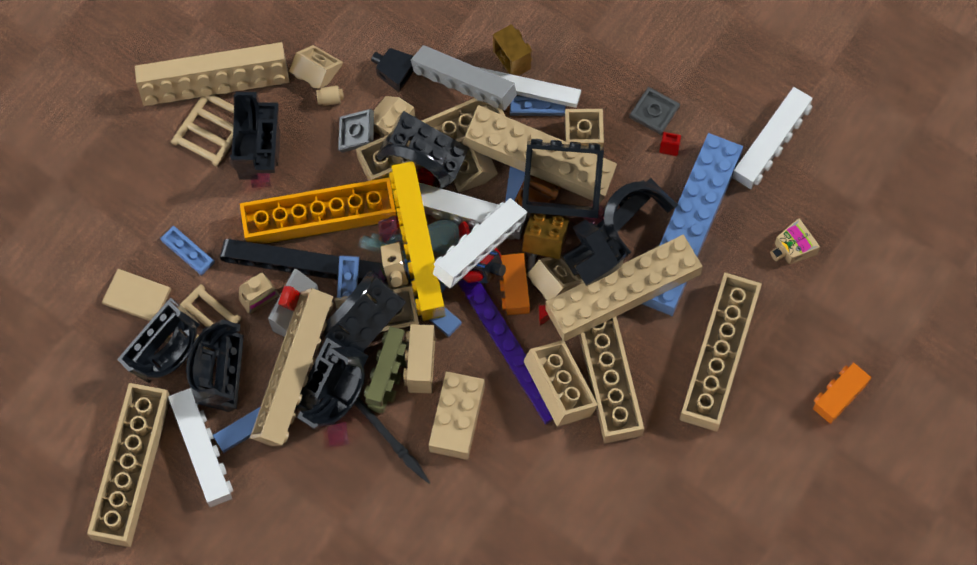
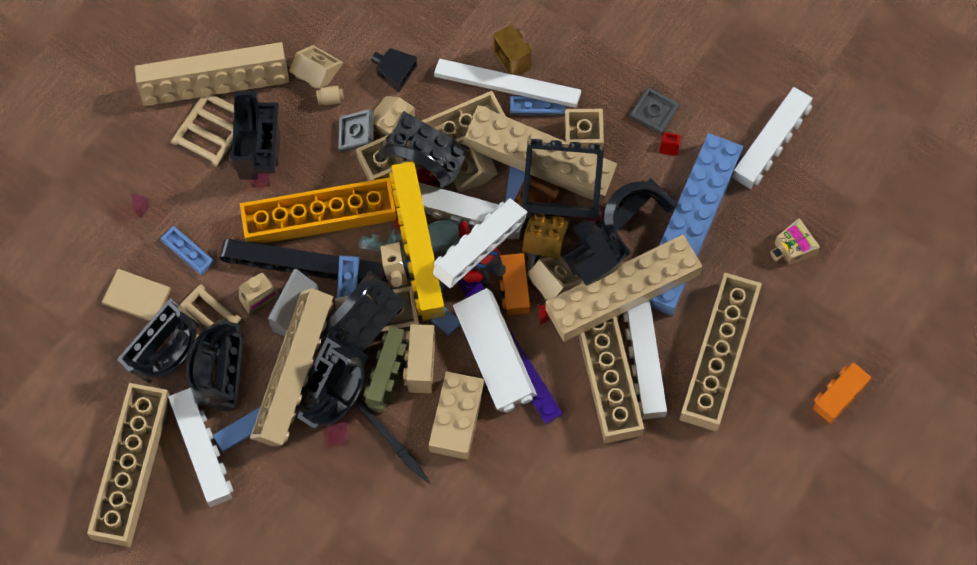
red slope [278,286,301,311] -> none
clear pink slope [378,216,398,243] -> none
light grey brick [411,45,517,110] -> none
tan brick [524,340,598,427] -> none
none -> clear pink slope [131,193,150,218]
none -> white brick [453,288,537,413]
none -> white brick [623,301,667,420]

